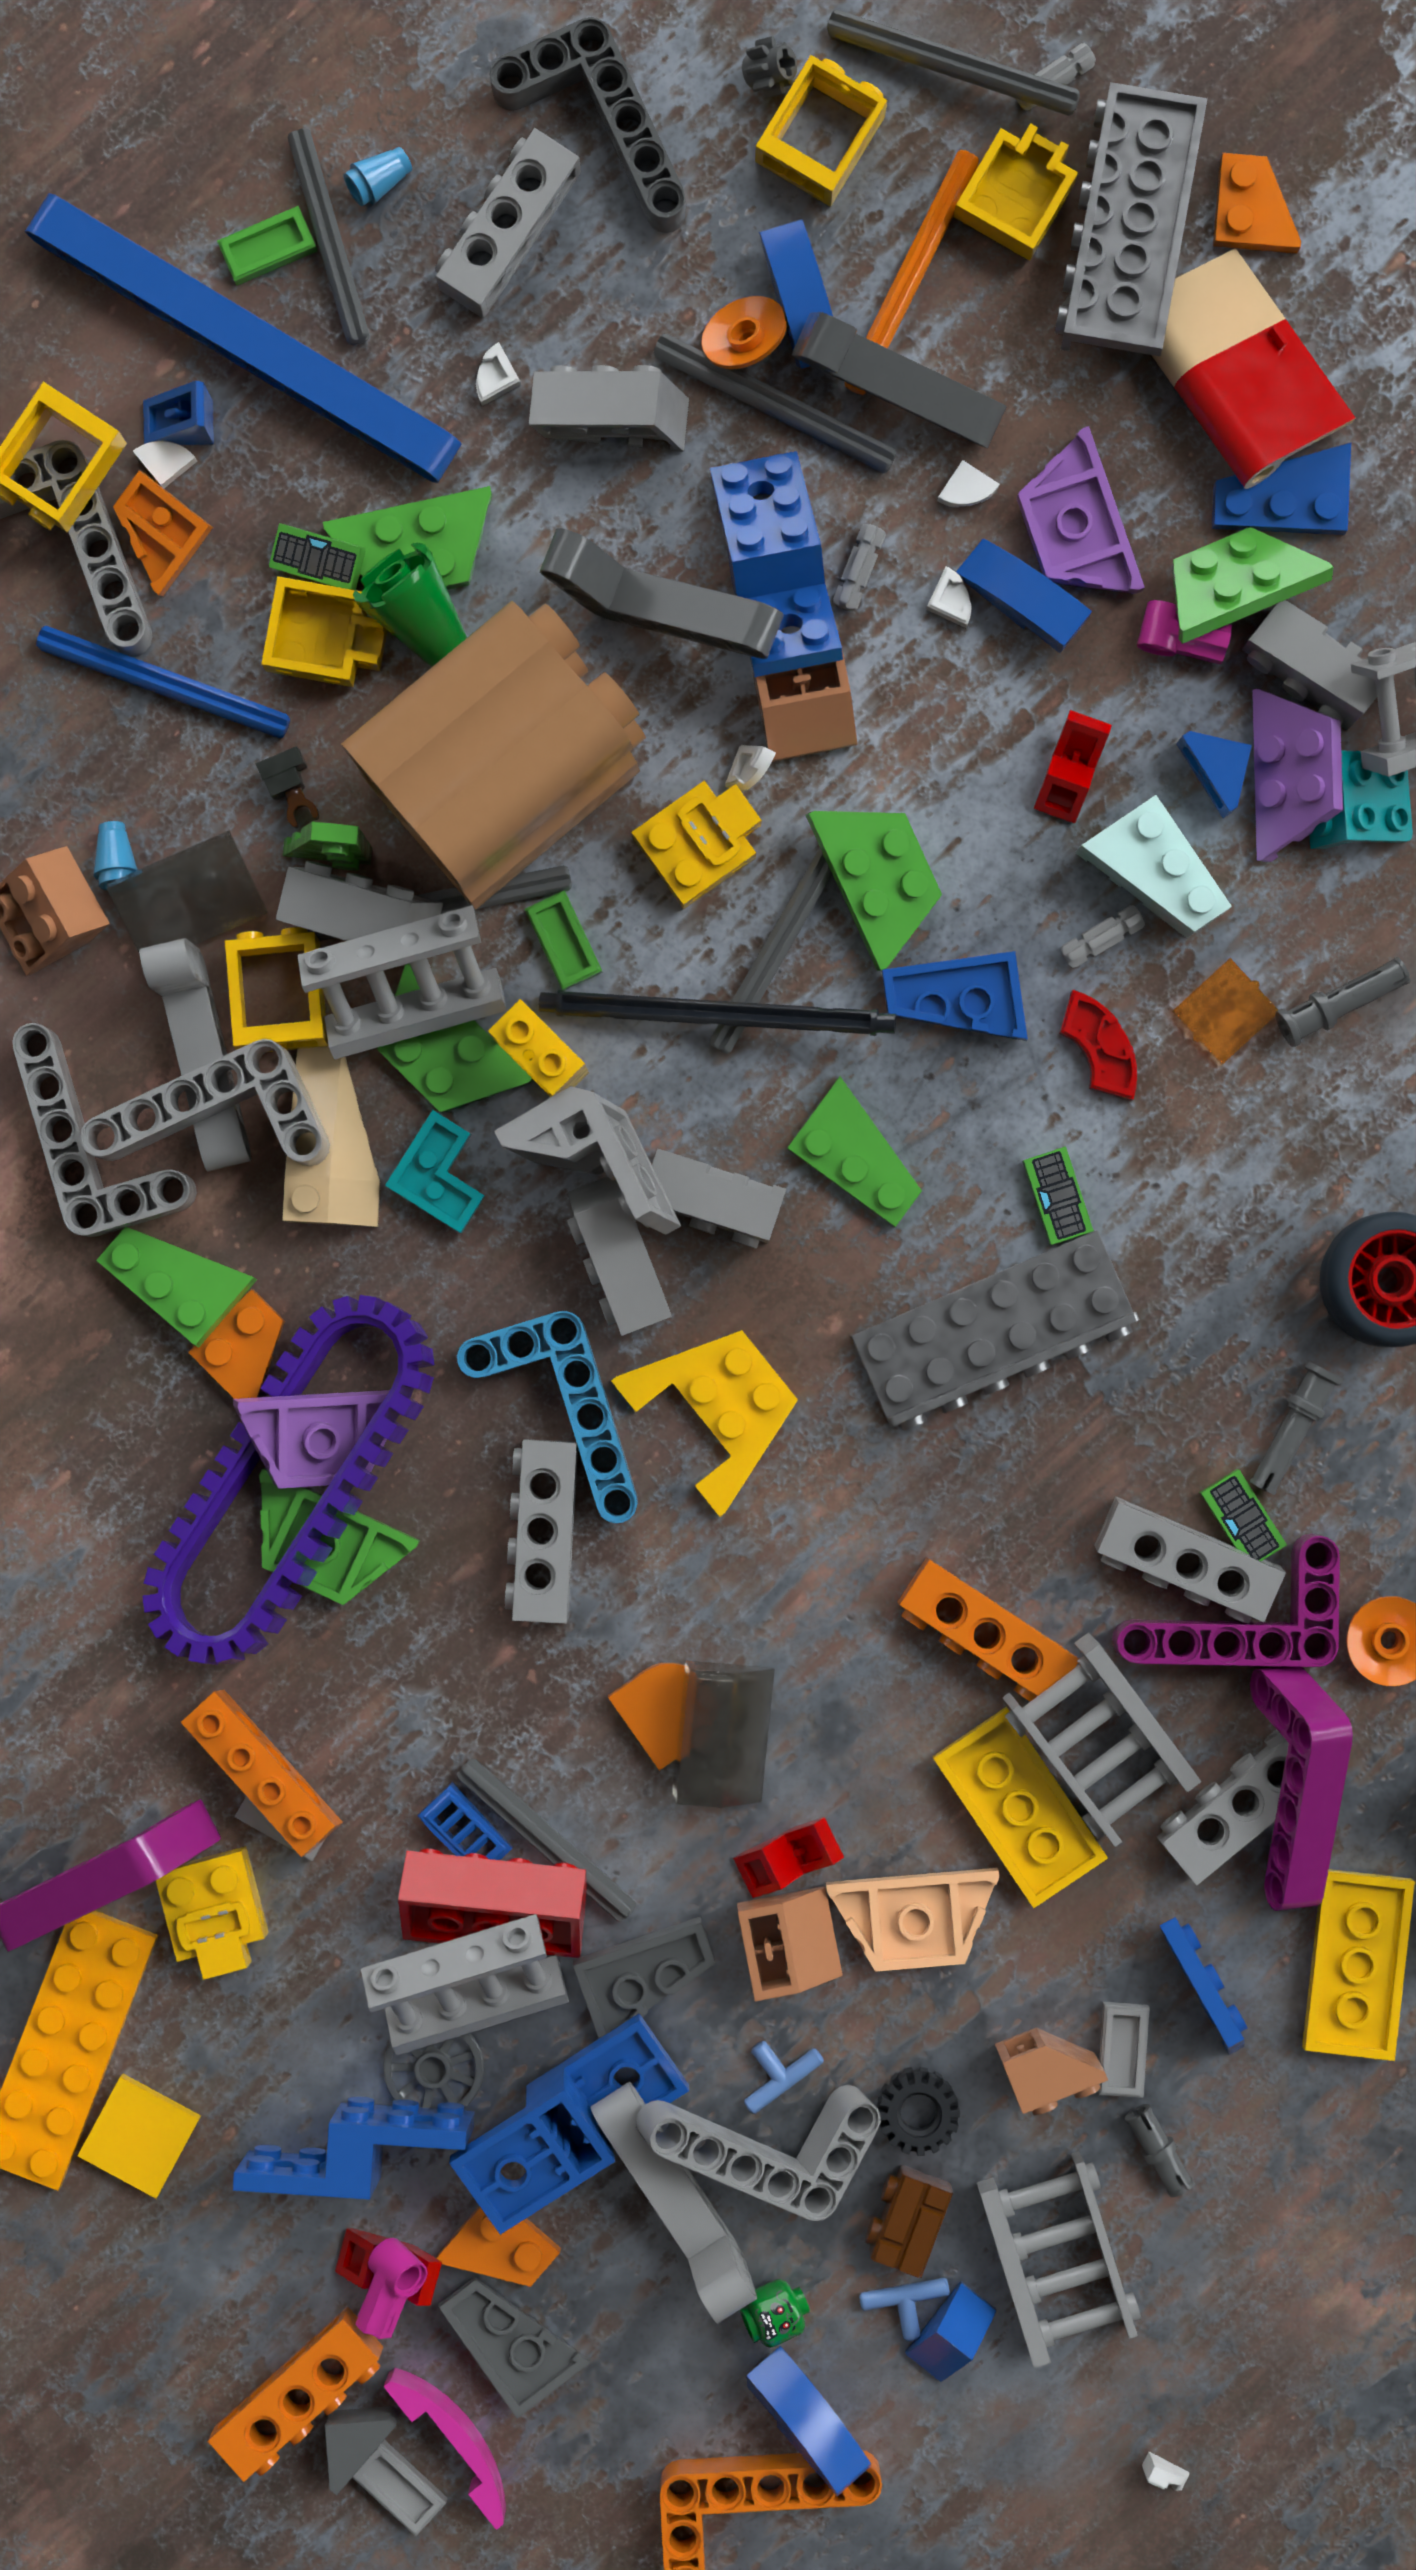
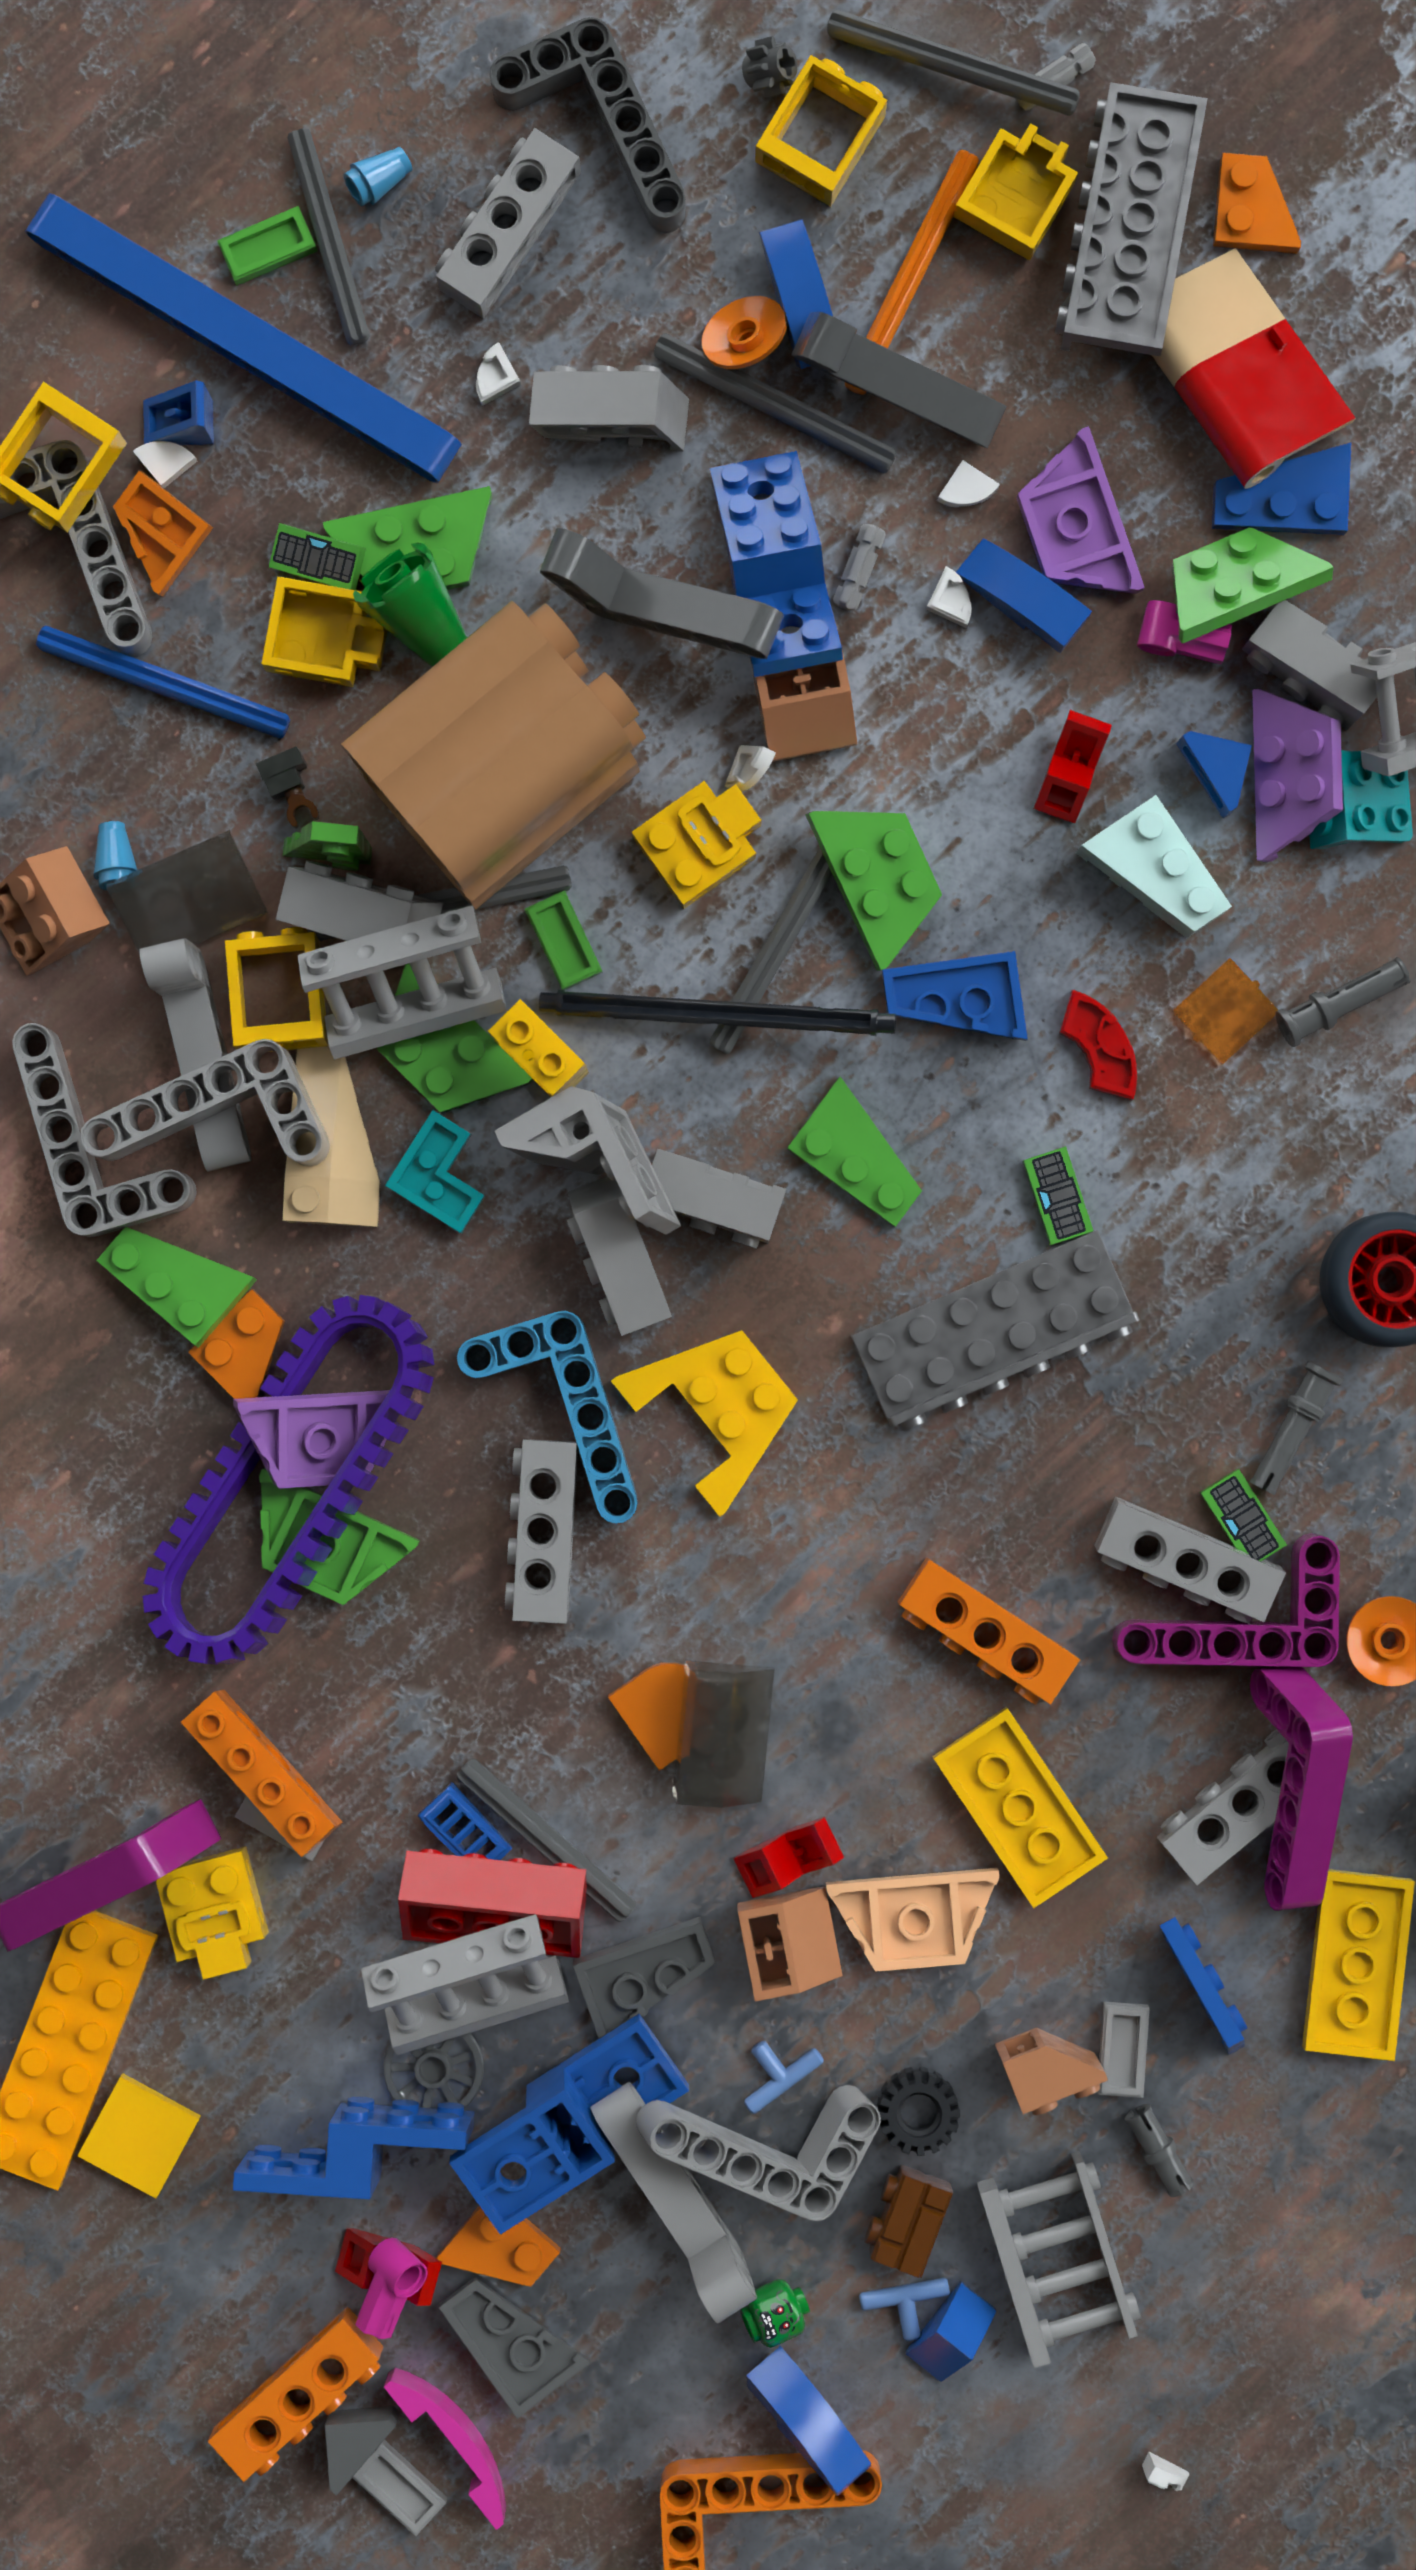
light grey fence [1002,1632,1202,1847] -> none
light grey axle [1060,905,1145,968] -> none

